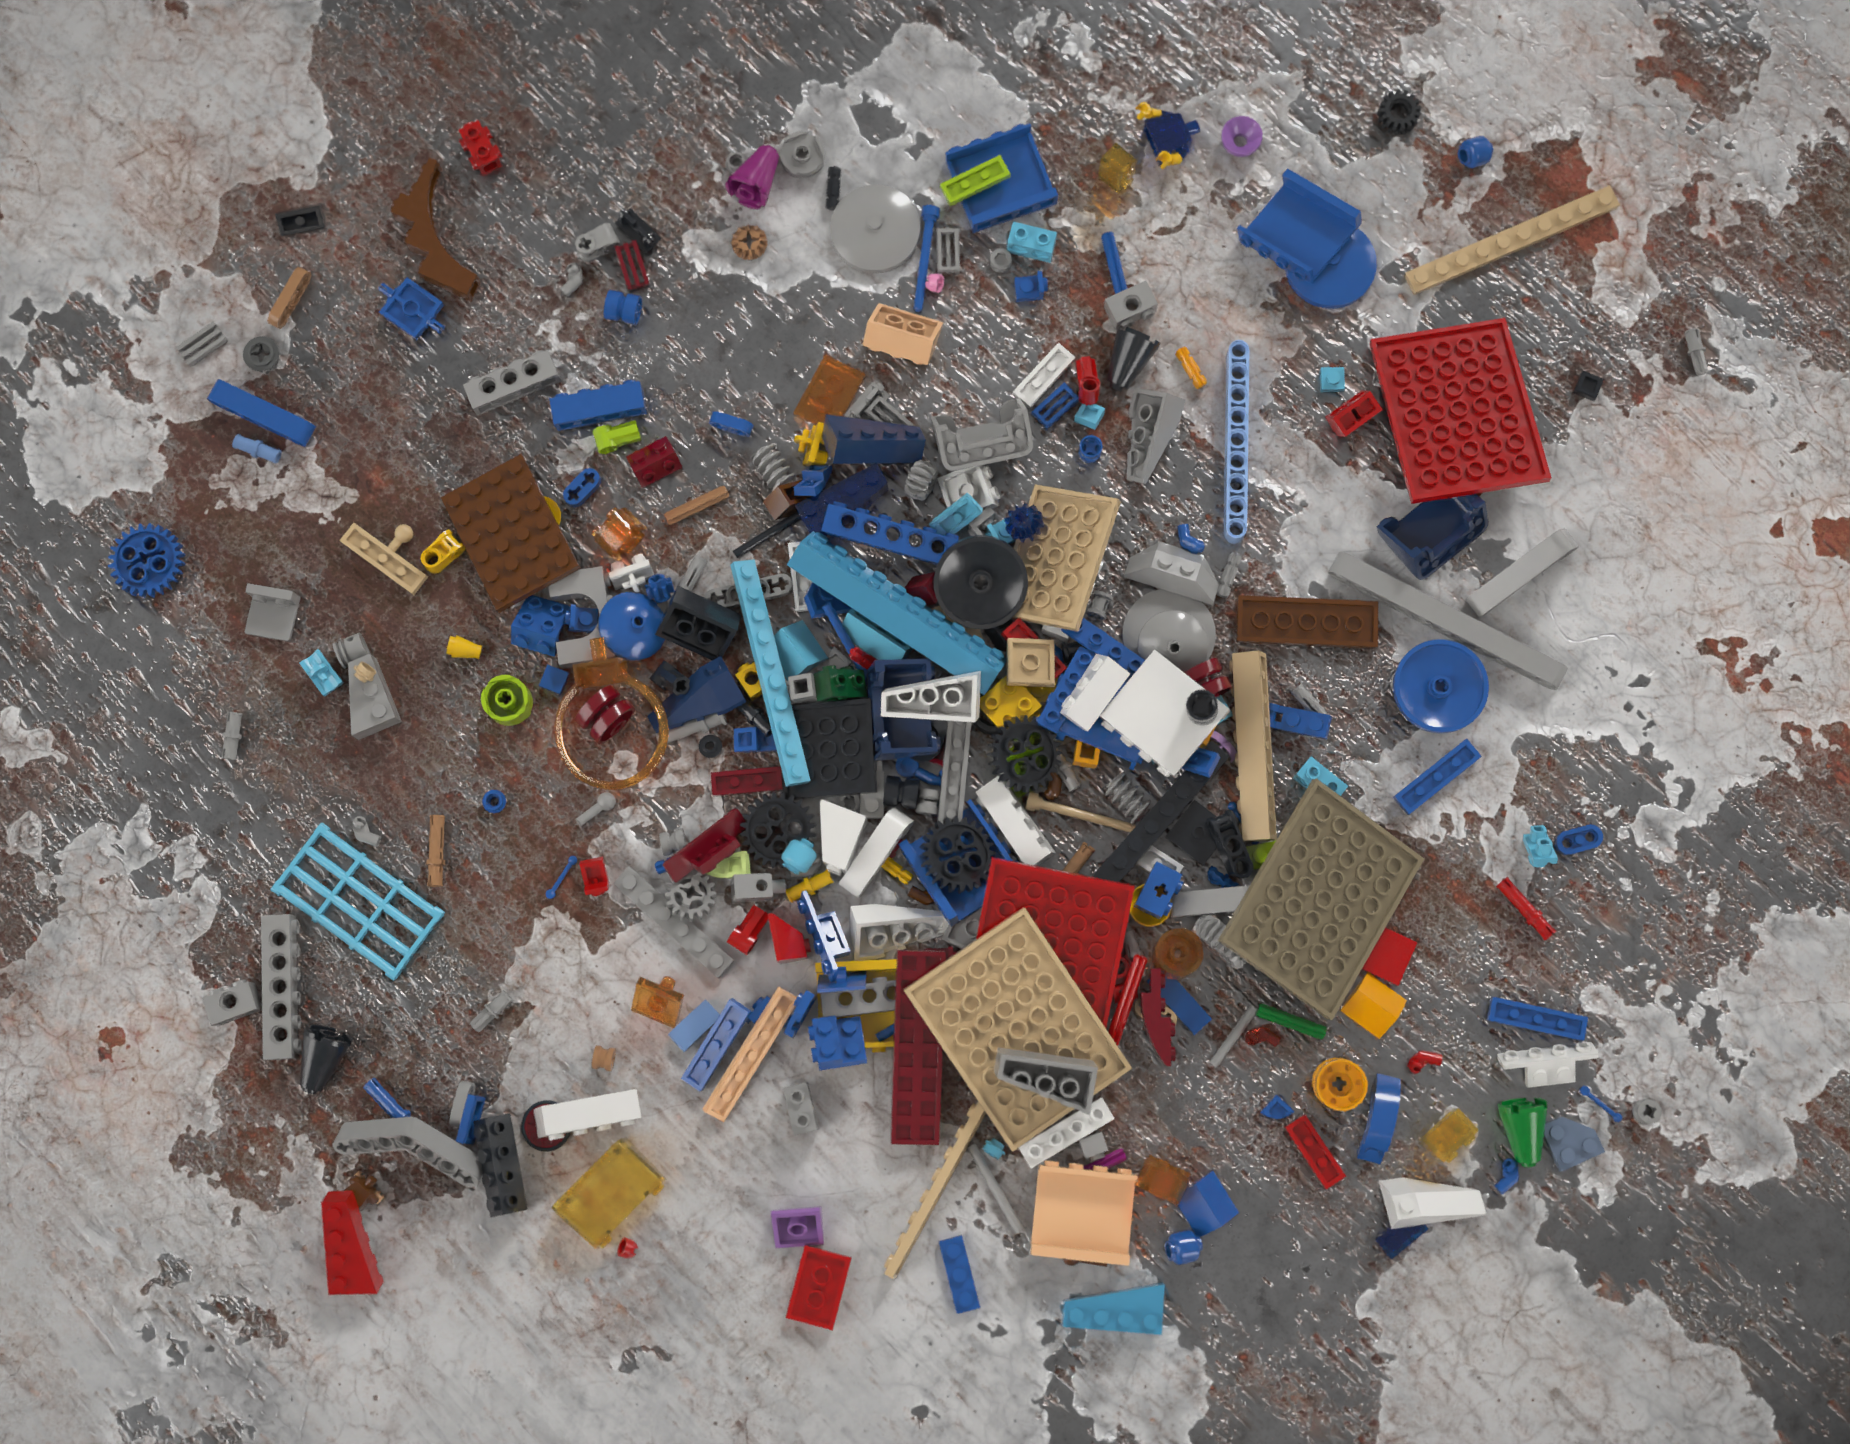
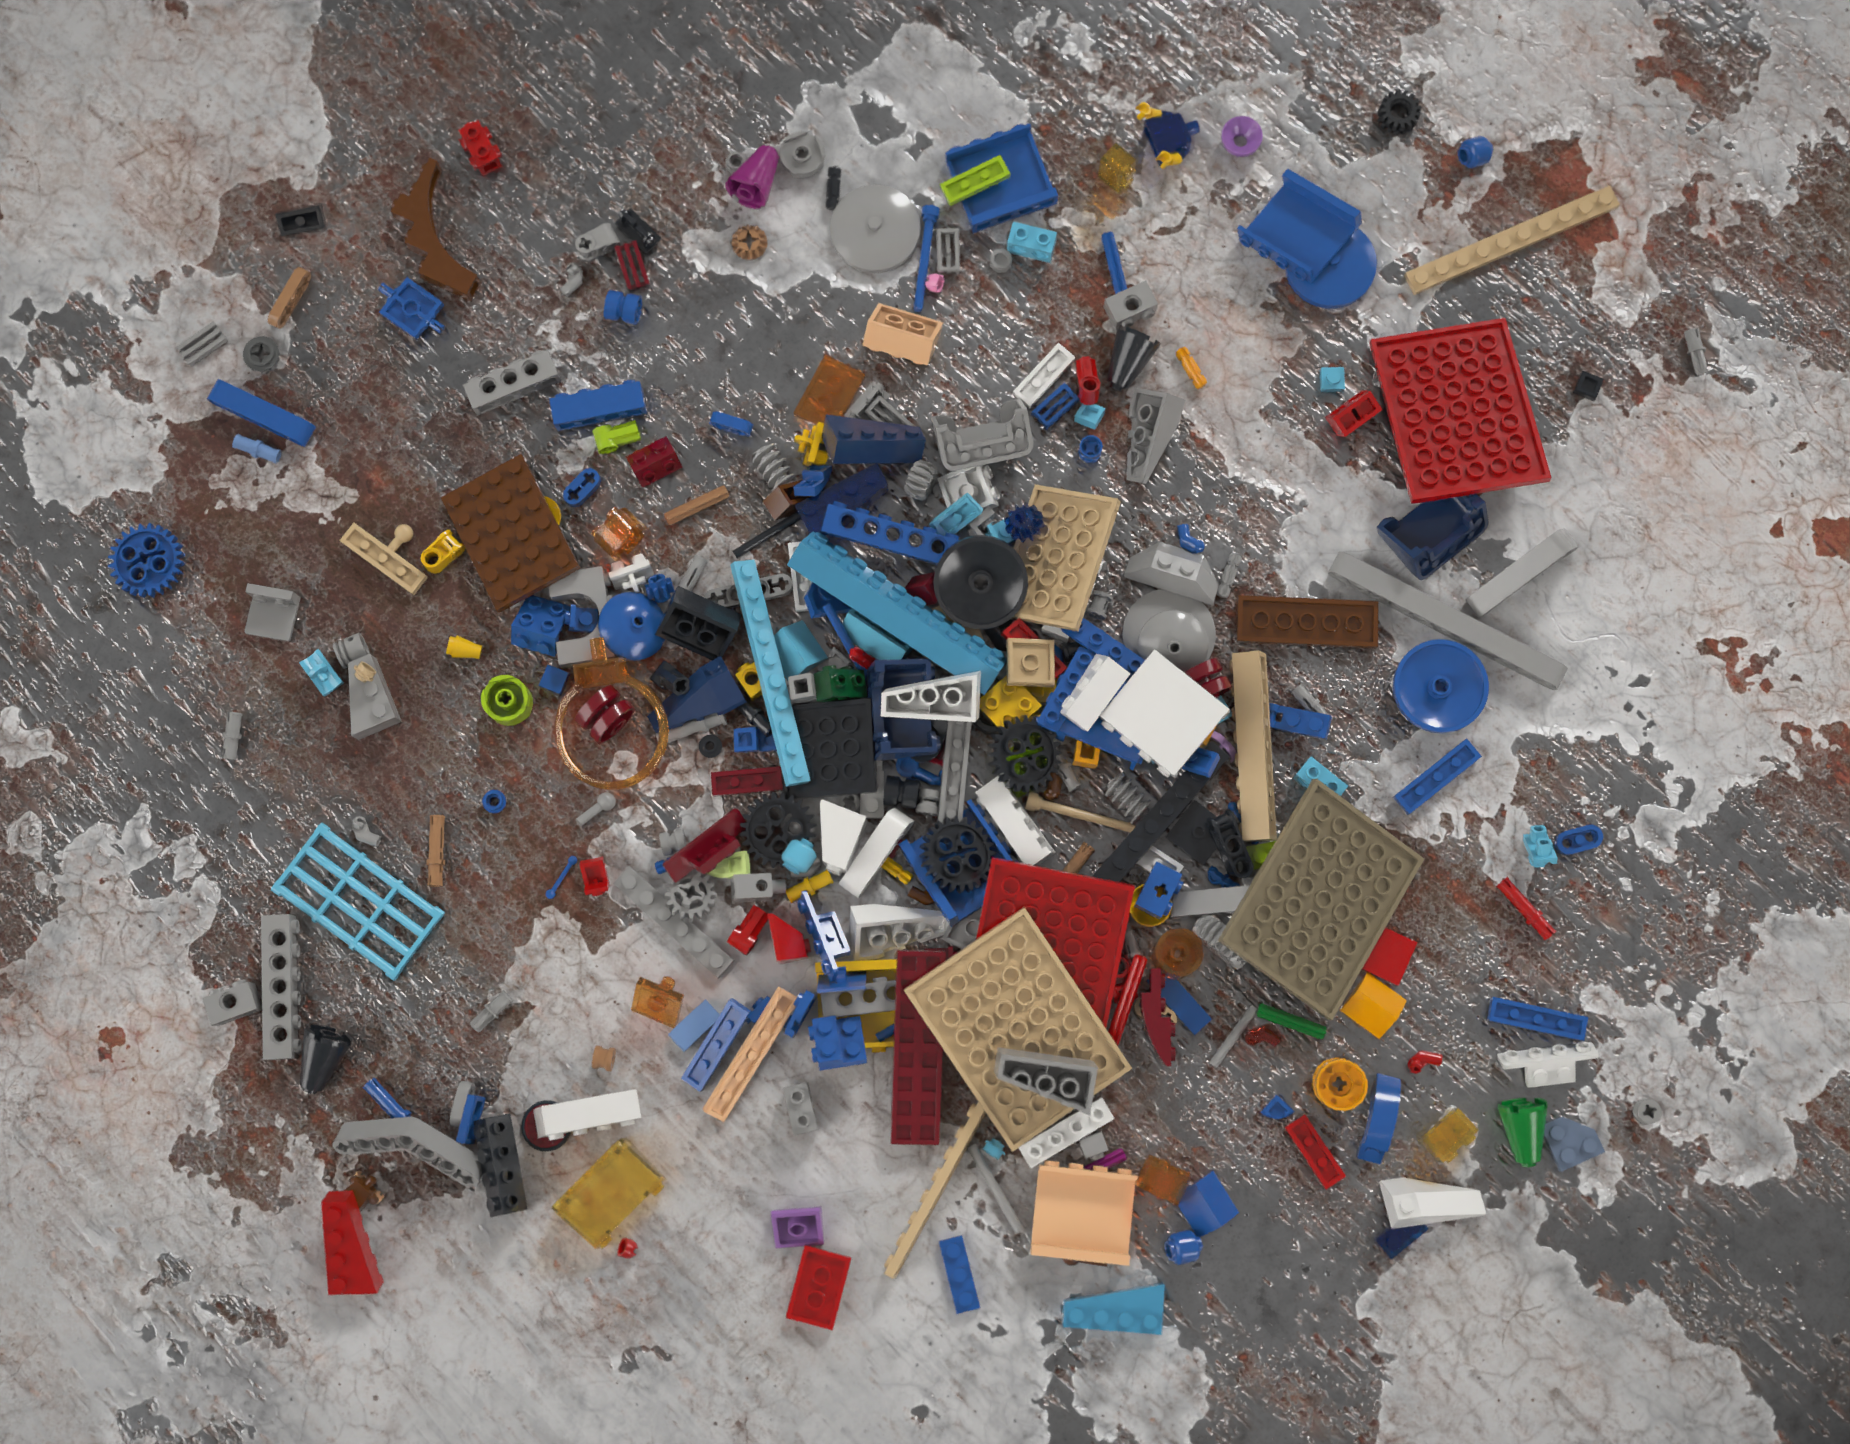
blue bracket [1014,271,1048,302] -> none
black wheel [1186,689,1218,726] -> none
light blue beam [1224,340,1249,544] -> none
blue arm [1494,1158,1519,1195] -> none
blue hinge [1579,1086,1622,1122] -> none

